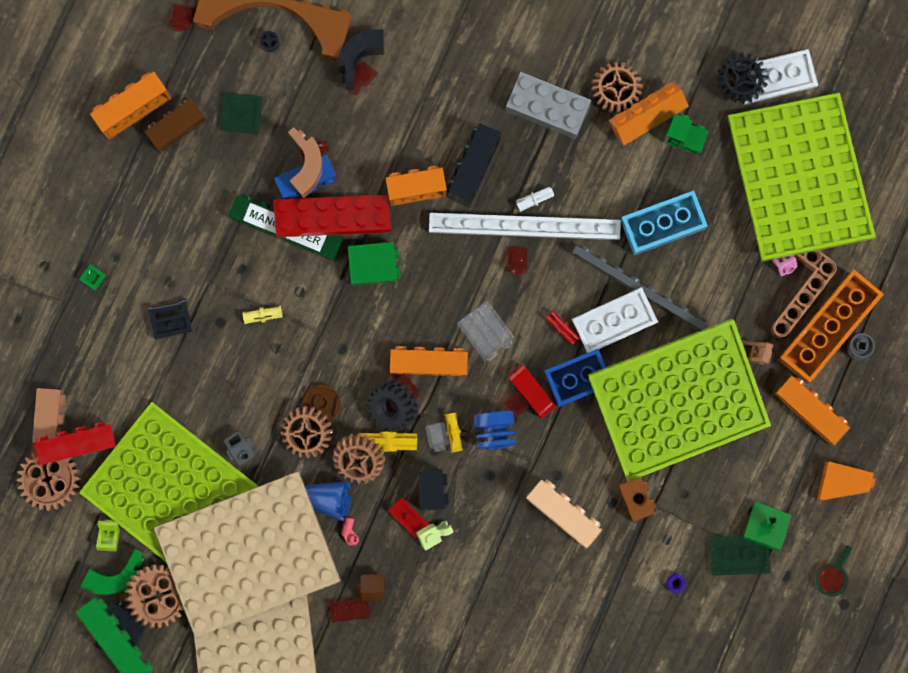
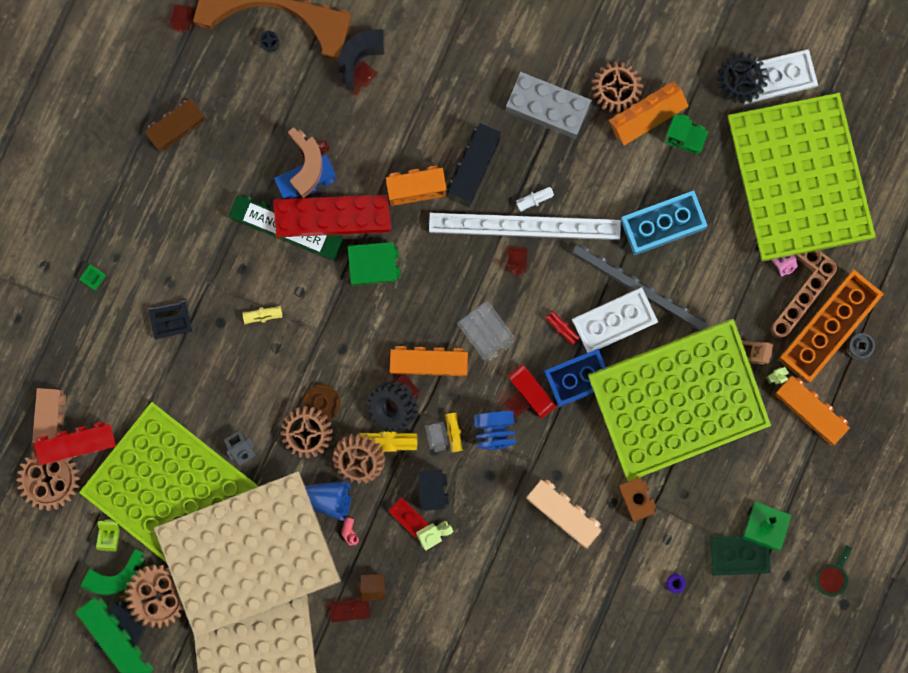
orange brick [90,72,172,140] -> none
clear green tile [221,93,263,135] -> none
orange slope [816,462,875,501] -> none
none -> yellowish green plate [766,367,789,385]

